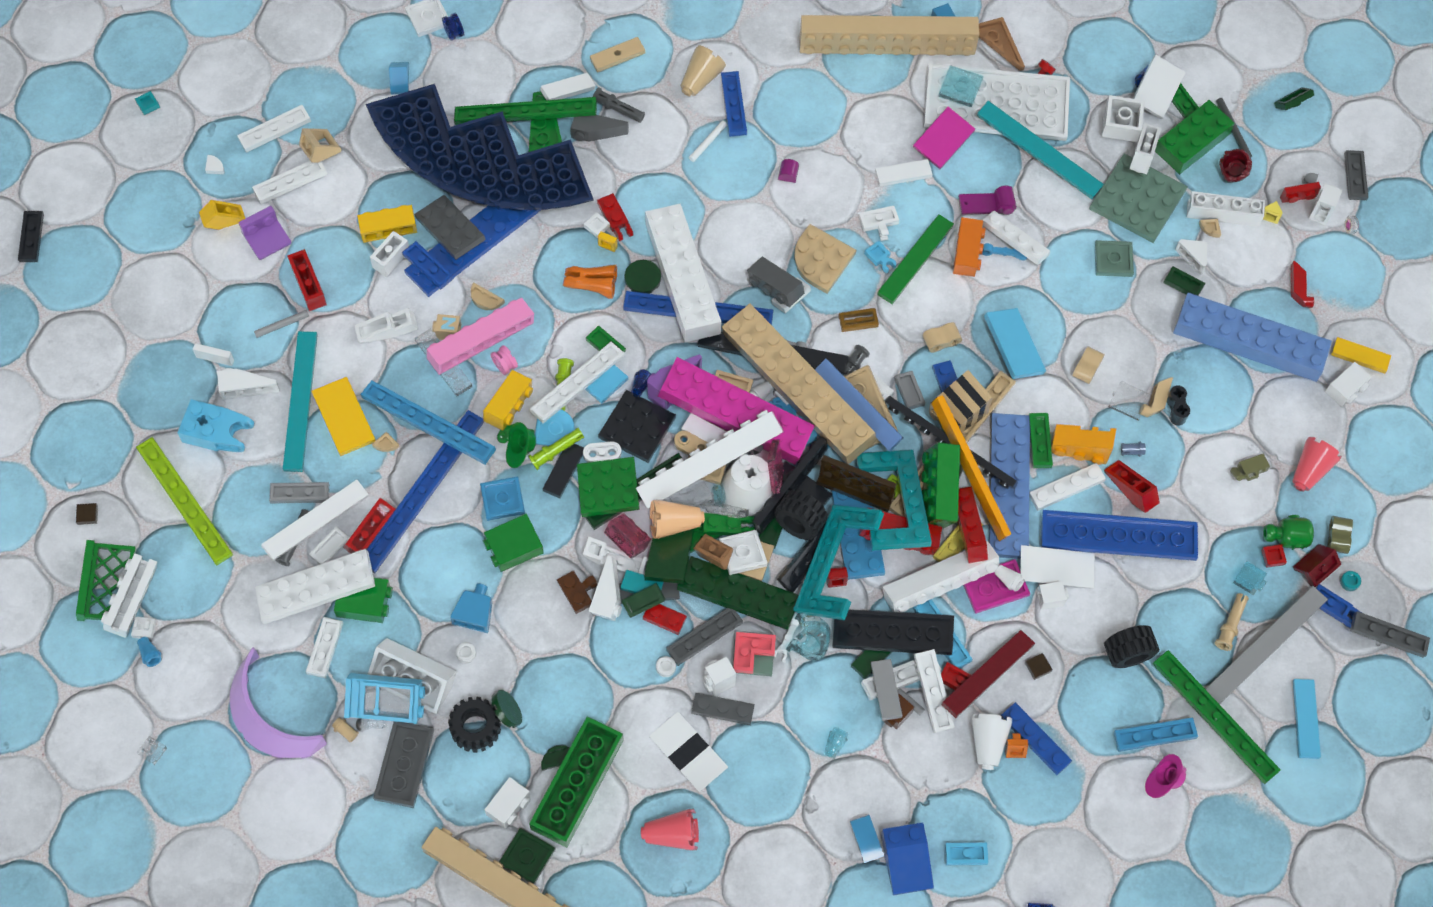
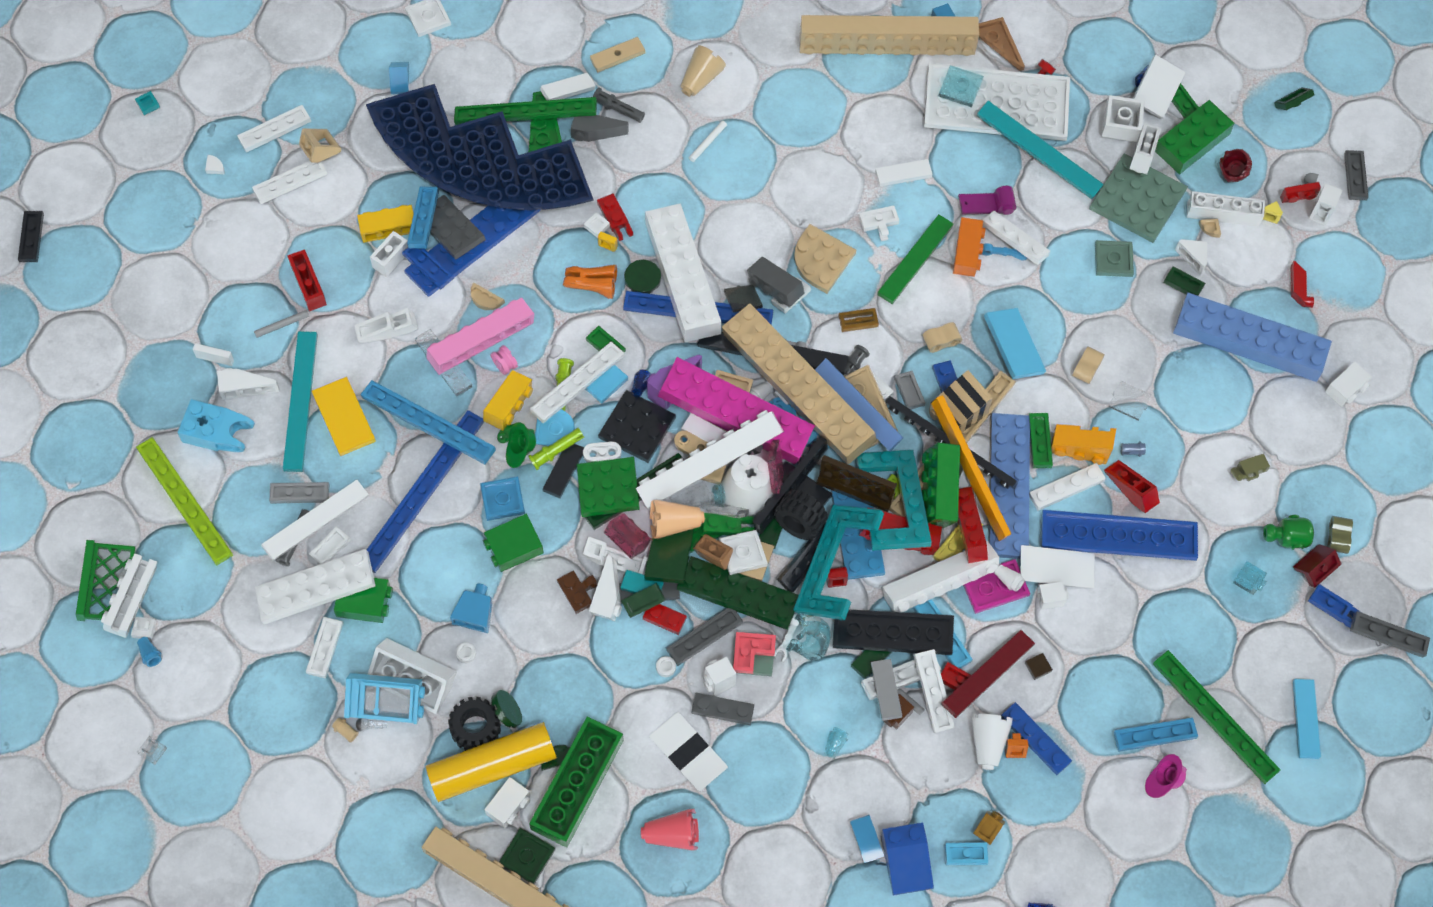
dark brown tile [76,503,98,525] -> none
yellow slope [199,200,246,230] -> none
lavender windscreen [230,647,327,758] -> none
medium lavender bracket [238,206,291,260] -> none
red brick [343,498,396,554] -> none
tan tile [372,432,400,452] -> none
dark grey plate [373,721,434,808] -> none
tan brick [432,314,462,340] -> none
clear blue wheel [442,13,465,41] -> none
blue plate [721,71,747,137] -> none
magenta brick [778,159,799,183] -> none
medium azure plate [864,241,896,274] -> none
dark pink tile [913,106,975,169] -> none
black tyre [1104,625,1160,668] -> none
tan piece [1139,377,1173,417] -> none
black axle [1167,385,1190,426] -> none
light grey tile [1206,586,1328,704] -> none
tan pin [1215,593,1249,651] -> none
dark grey bar [1216,98,1252,157] -> none
red plate [1262,544,1287,568] -> none
coral cone [1292,437,1342,492] -> none
yellow tile [1331,337,1392,374] -> none
teal tile [1340,571,1361,592] -> none
clear tile [1344,216,1359,234] -> none
none -> dark azure plate [407,186,439,249]
none -> yellow piece [425,722,557,803]
none -> clear smoke piece [724,285,763,312]
none -> pearl gold bracket [973,810,1005,845]

